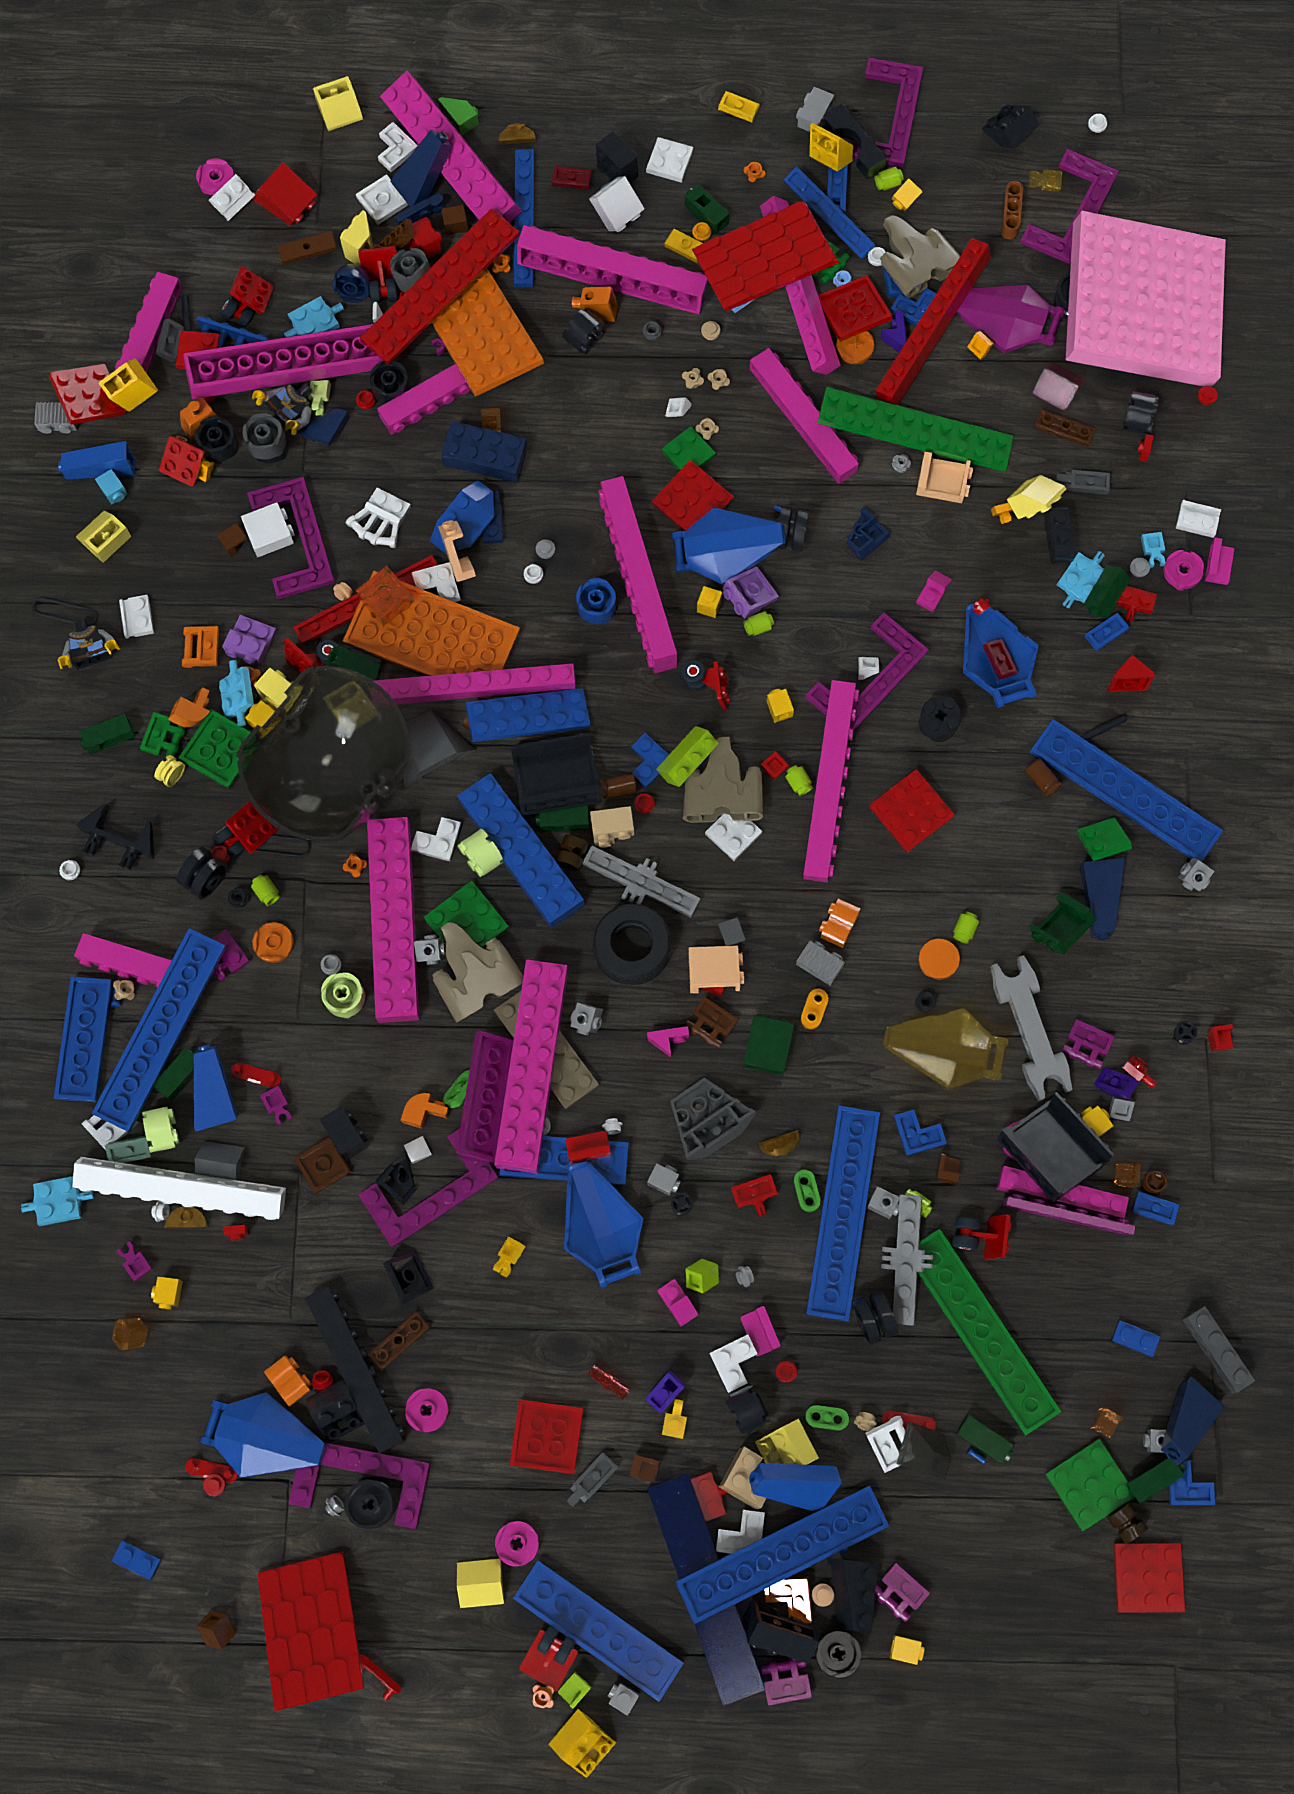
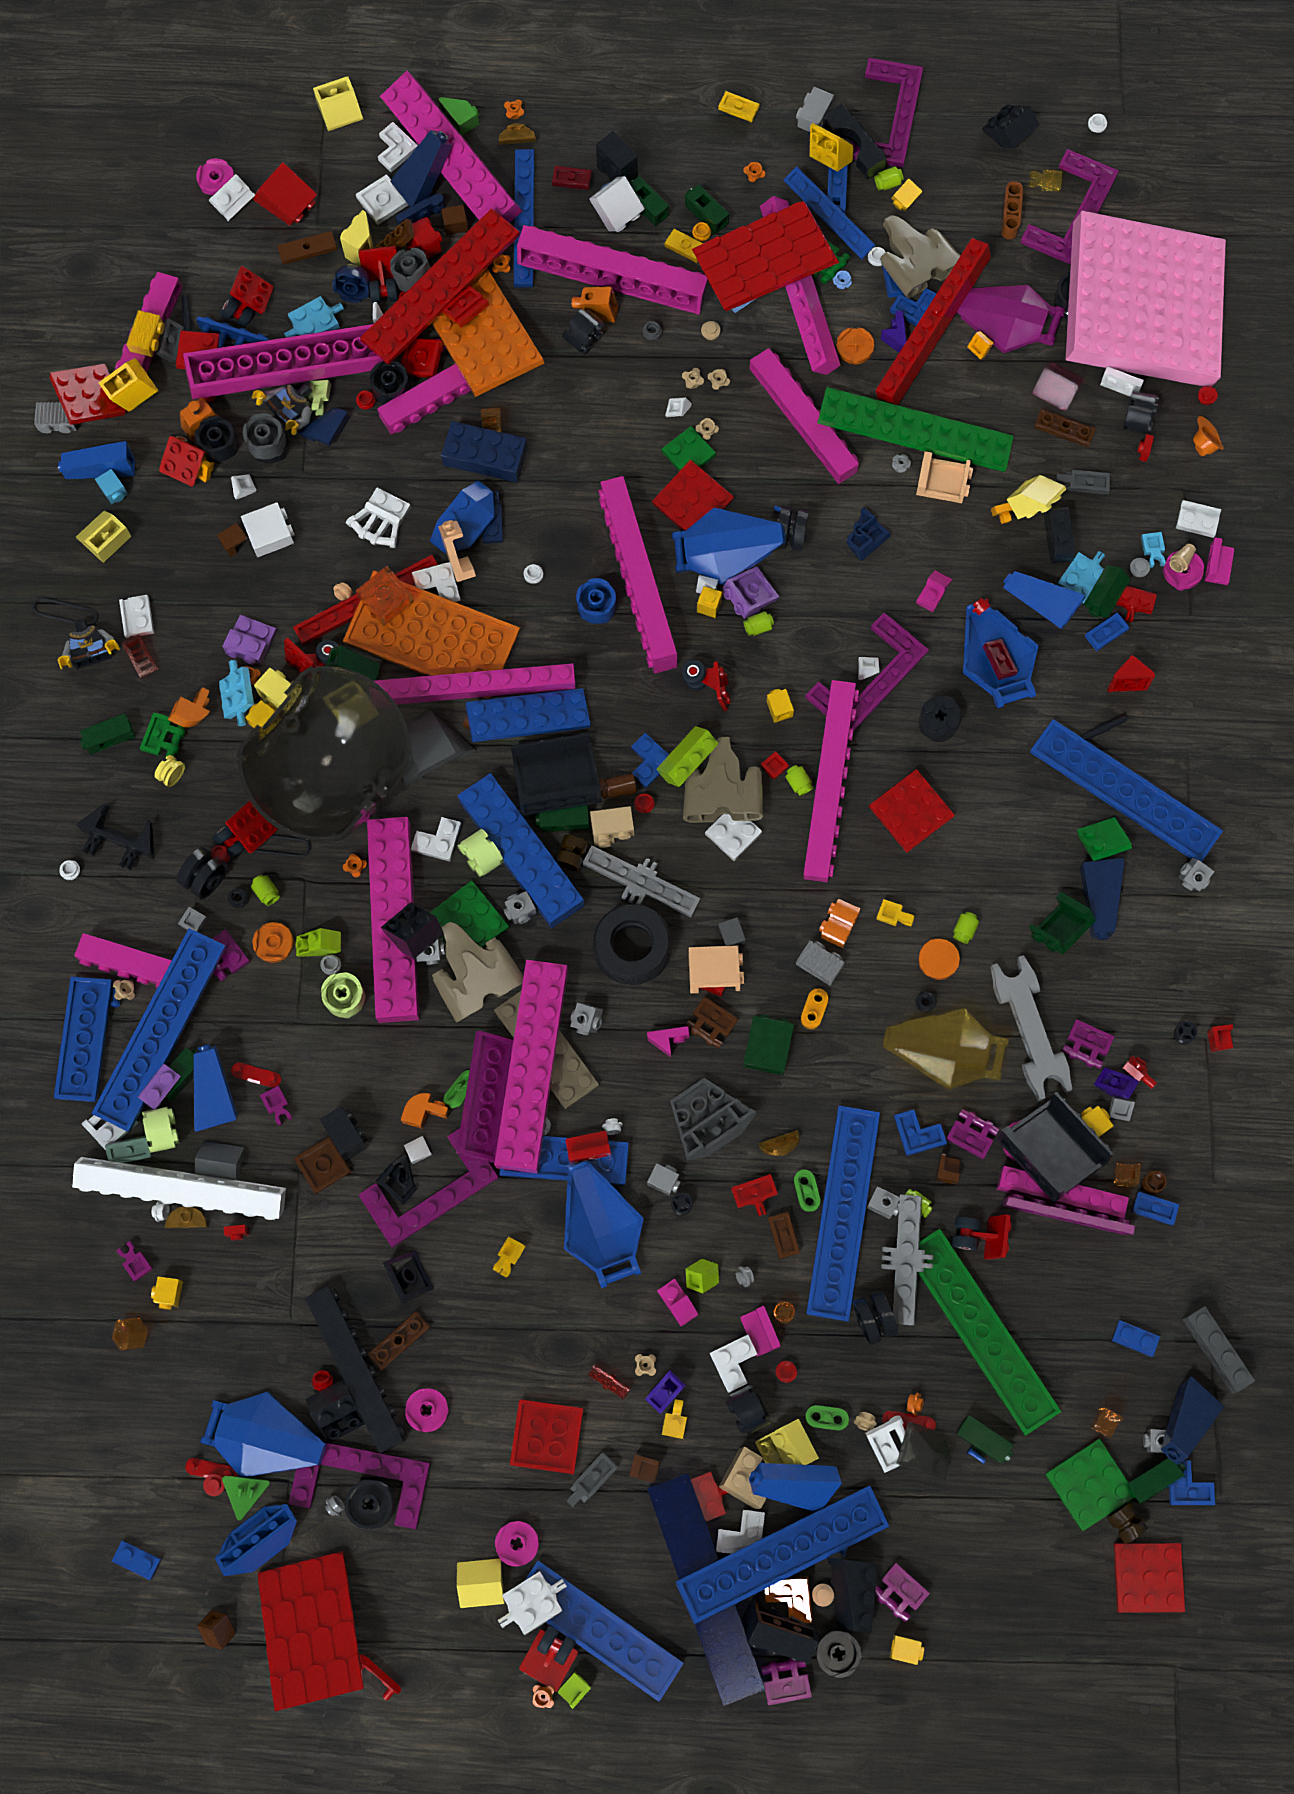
medium azure plate [21,1176,94,1226] -> none
green plate [178,709,263,790] -> none
orange plate [182,626,219,668] -> none
magenta plate [247,477,335,599] -> none
orange brick [264,1356,312,1407] -> none
light grey plate [536,540,555,559] -> none
yellow slope [549,1709,616,1778] -> none
light grey brick [608,1682,640,1716] -> none
white plate [646,137,693,183] -> none
red plate [818,275,892,342] -> none
reddish brown piece [1025,758,1063,797] -> none
none -> clear red slope [121,634,158,678]
none -> yellow brick [126,310,165,357]
none -> medium lavender plate [137,1064,181,1110]
none -> light grey plate [178,907,208,933]
none -> blue wedge [215,1504,297,1576]
none -> bright green piece [222,1476,270,1520]
none -> white slope [231,474,256,500]
none -> lime slope [295,928,341,957]
none -> black slope [381,902,444,959]
none -> red plate [401,338,444,378]
none -> red plate [442,286,489,328]
none -> white plate [498,1571,567,1635]
none -> light grey brick [503,891,537,924]
none -> orange plate [504,100,524,119]
none -> dark green brick [629,176,669,227]
none -> tan plate [635,1354,656,1376]
none -> white slope [696,575,718,594]
none -> reddish brown plate [768,1212,800,1259]
none -> clear orange wheel [773,1301,795,1324]
none -> yellow plate [877,899,914,927]
none -> orange plate [907,1393,924,1416]
none -> magenta plate [946,1109,999,1160]
none -> blue slope [1003,571,1086,629]
none -> white plate [1100,366,1144,396]
none -> tan cone [1169,544,1196,572]
none -> orange piece [1193,416,1224,456]

